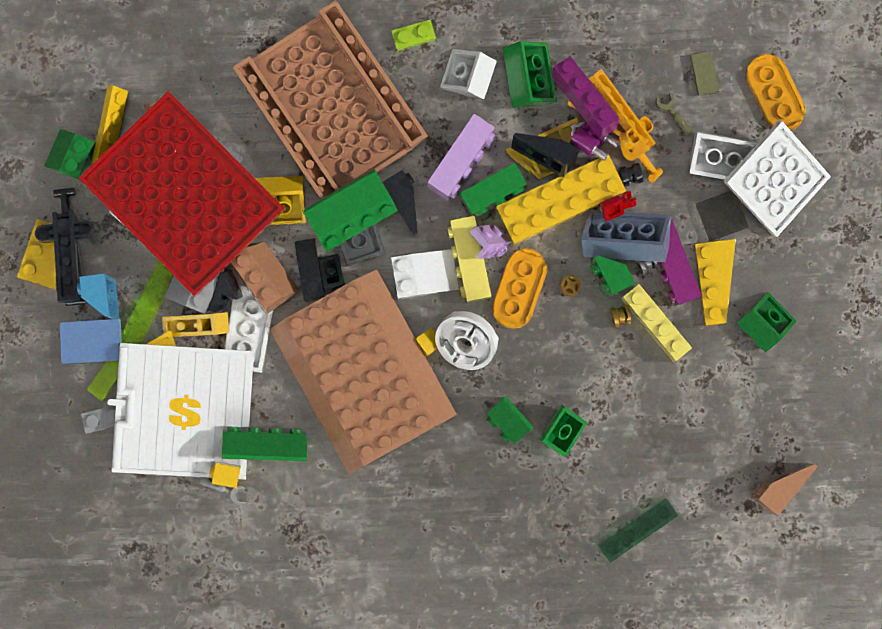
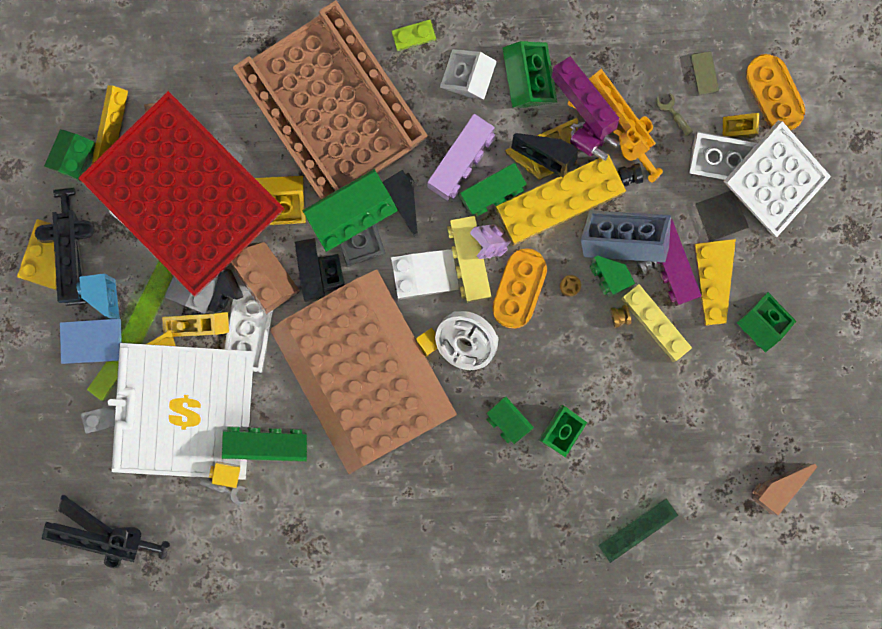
red plate [600,191,637,222] -> none
none -> black piece [42,495,170,568]
none -> yellow slope [722,113,759,139]

